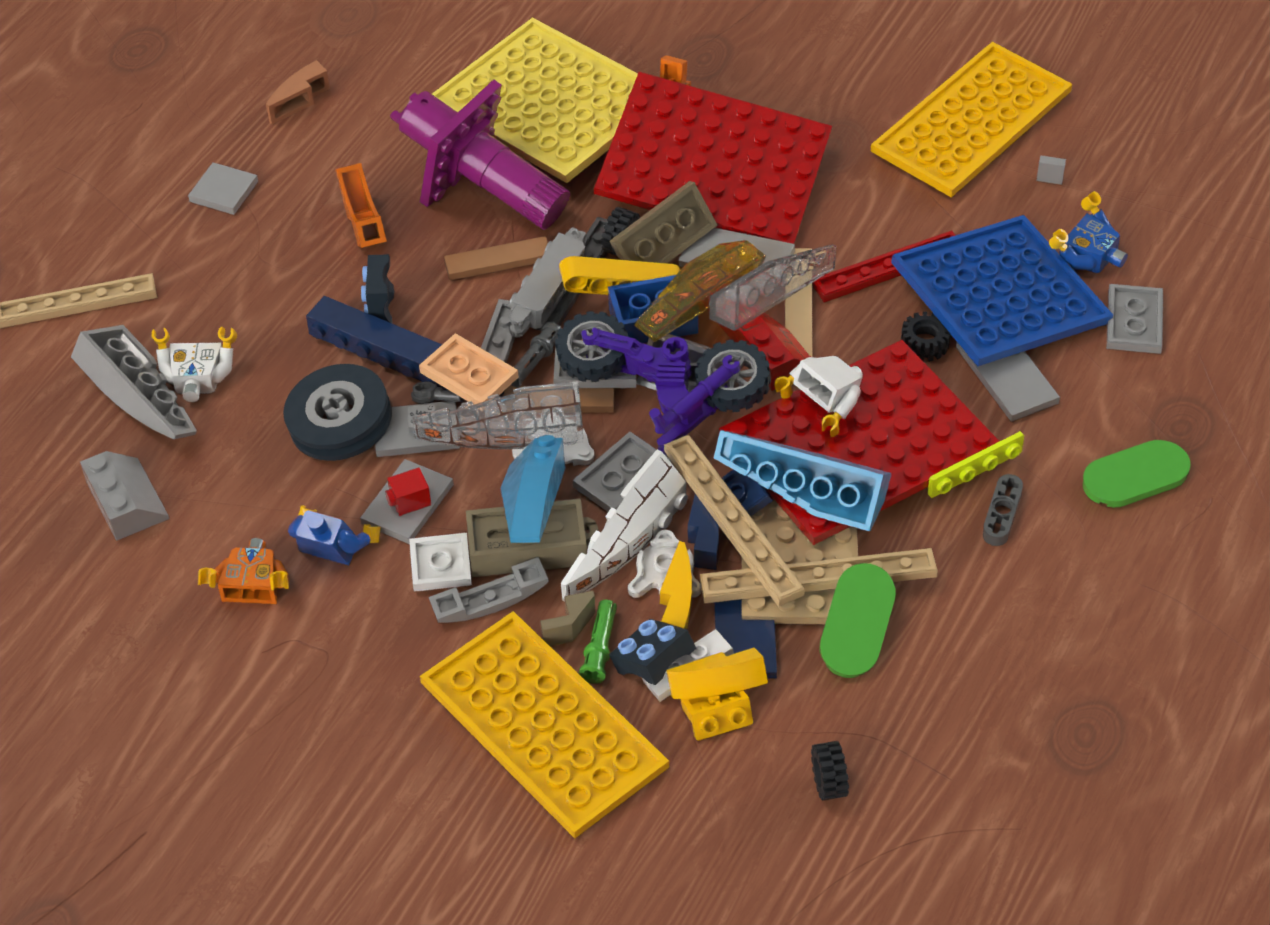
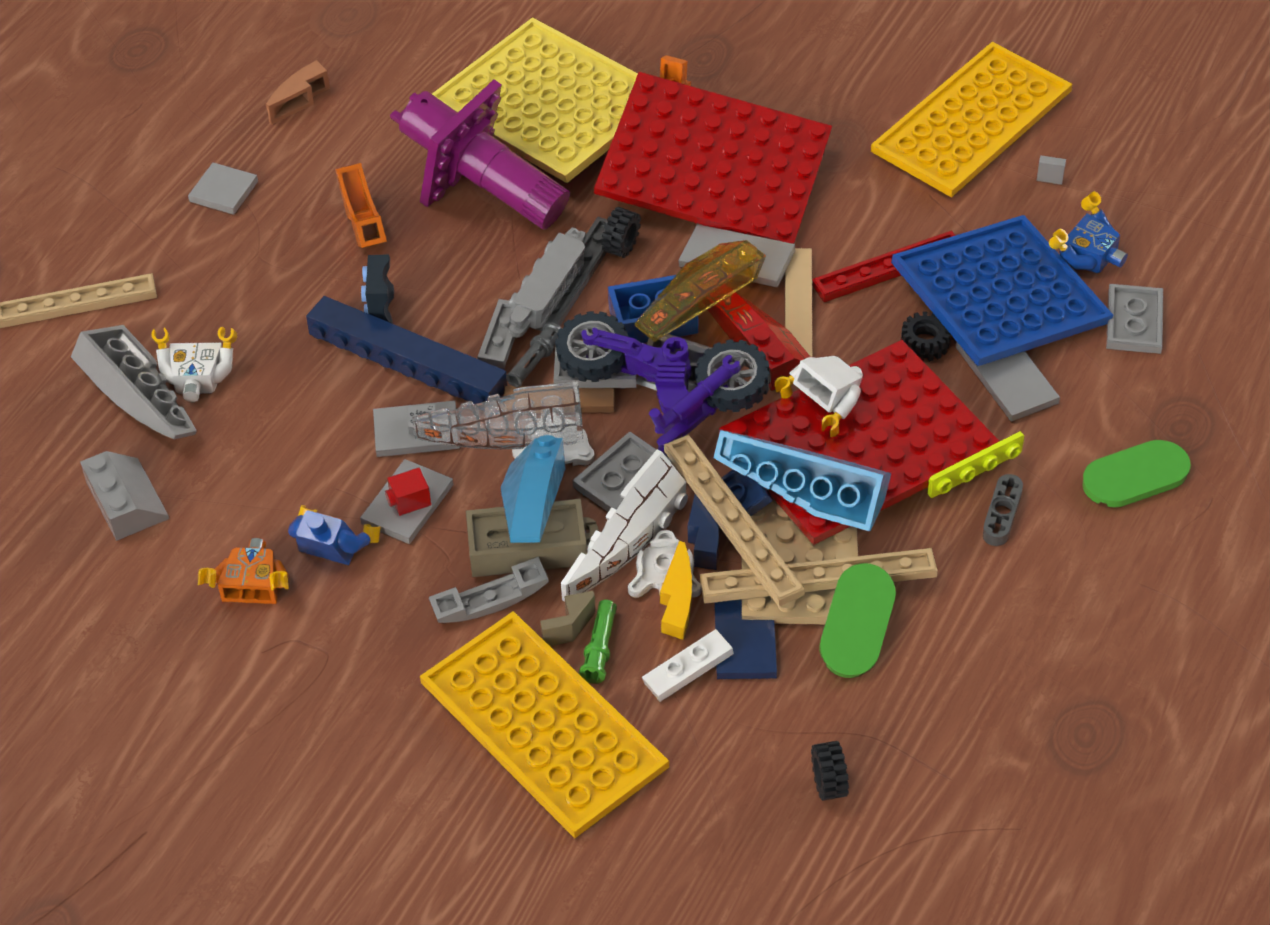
black wheel [283,364,392,461] -> none
white plate [409,533,472,592] -> none
dark grey plate [411,382,464,404] -> none
light nougat plate [419,333,519,410] -> none
medium nougat tile [444,236,548,280] -> none
yellow beam [559,256,681,295] -> none
black brick [609,619,696,685] -> none
dark tan plate [610,181,717,264] -> none
yellow slope [666,648,768,699] -> none
yellow bracket [681,690,753,741] -> none
clear wedge [709,244,837,331] -> none

